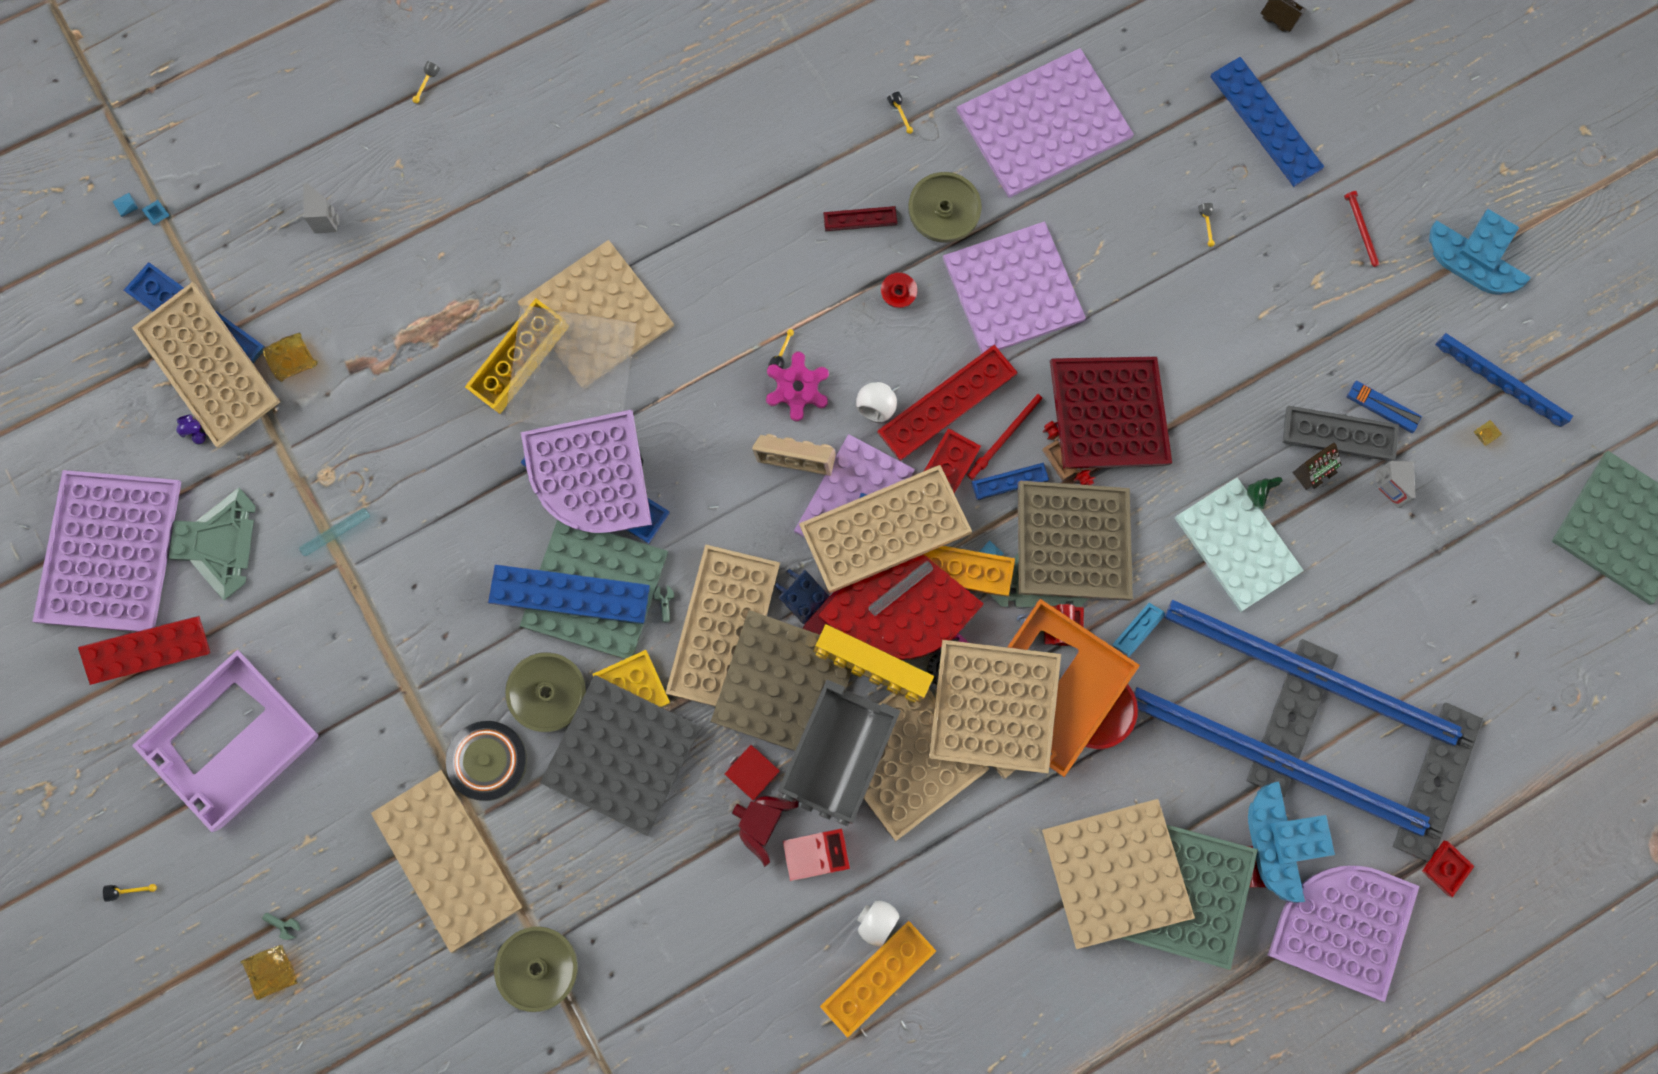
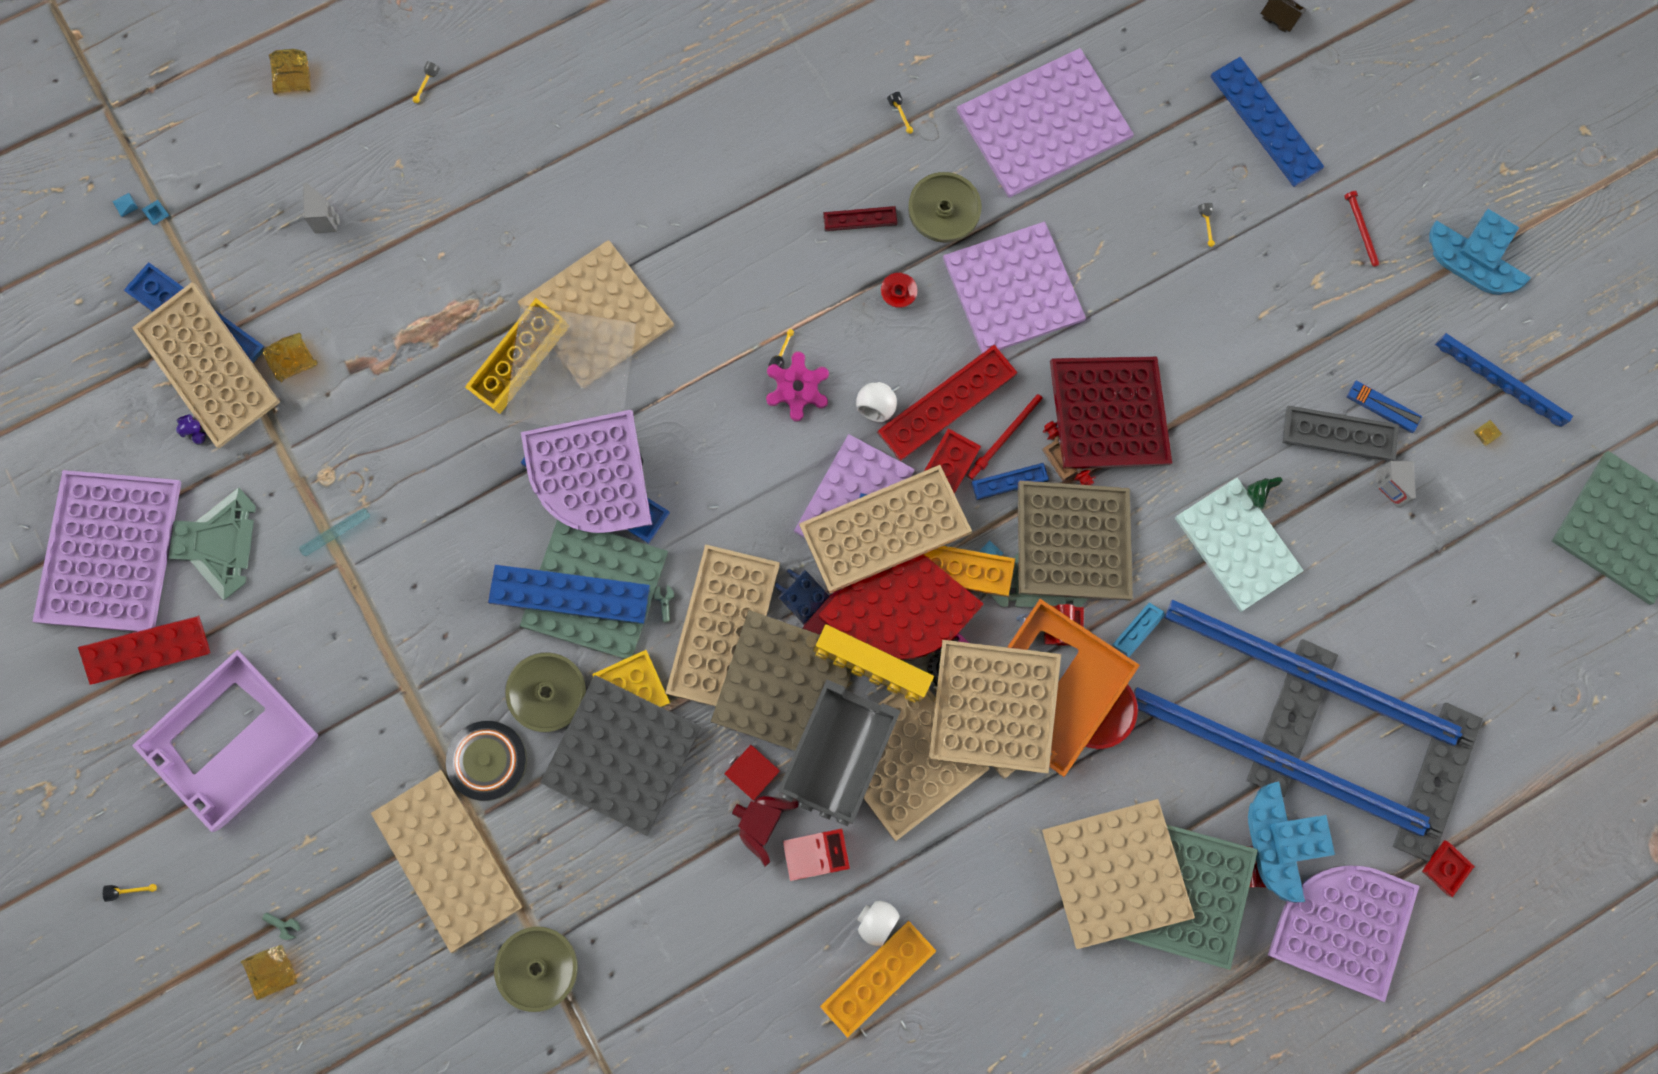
tan slope [752,434,836,476] -> none
clear light blue axle [868,561,933,616] -> none
dark brown slope [1292,442,1342,490] -> none
none -> clear yellow slope [269,49,311,95]

